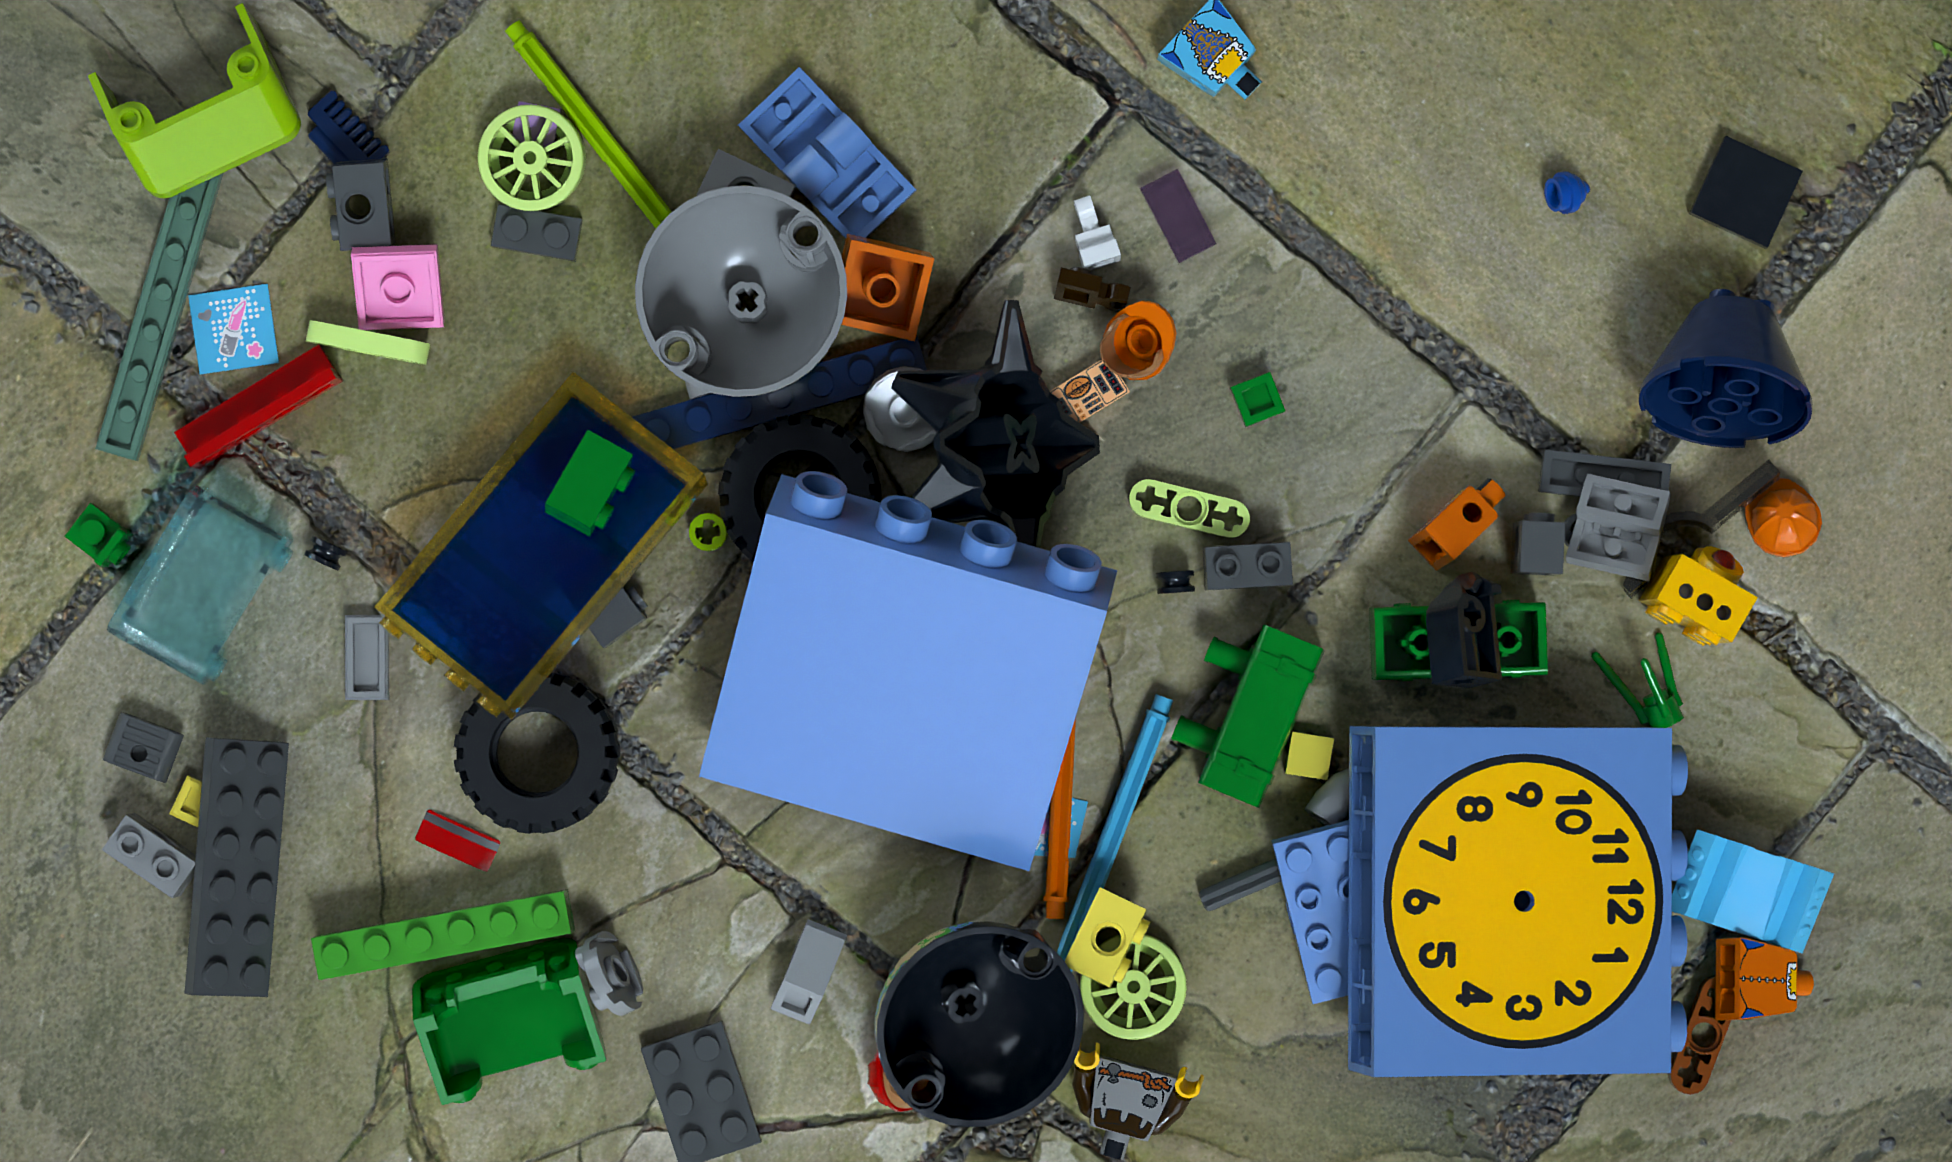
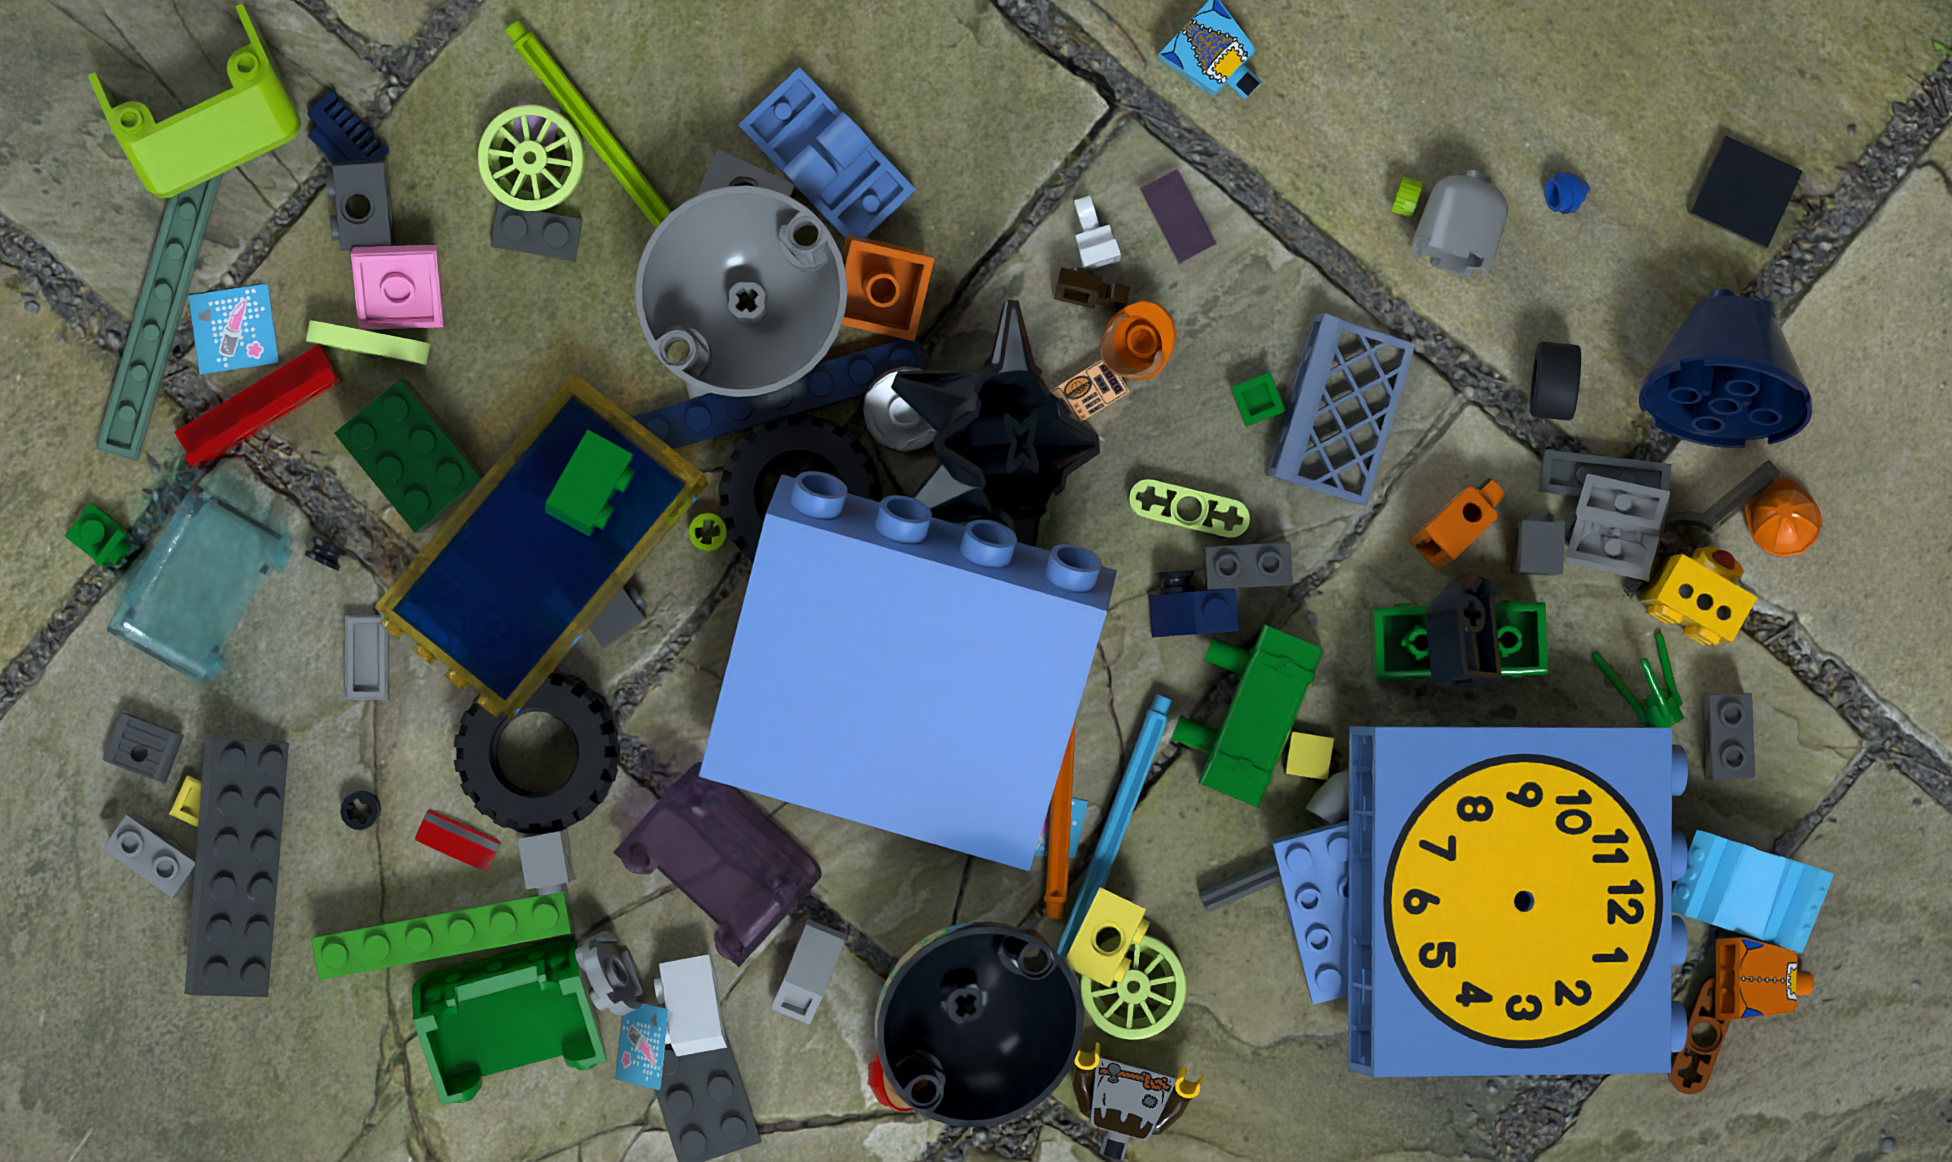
none -> dark green piece [334,379,488,533]
none -> black bush [340,791,381,830]
none -> light grey brick [517,829,576,896]
none -> clear purple windscreen [613,762,822,967]
none -> medium azure sticker [615,1003,669,1090]
none -> white brick [654,954,727,1056]
none -> dark blue slope [1149,589,1239,638]
none -> sand blue fence [1266,313,1416,506]
none -> lime axle [1391,176,1423,218]
none -> light grey cylinder [1409,170,1509,278]
none -> black tyre [1530,342,1581,421]
none -> dark grey brick [1702,693,1756,780]

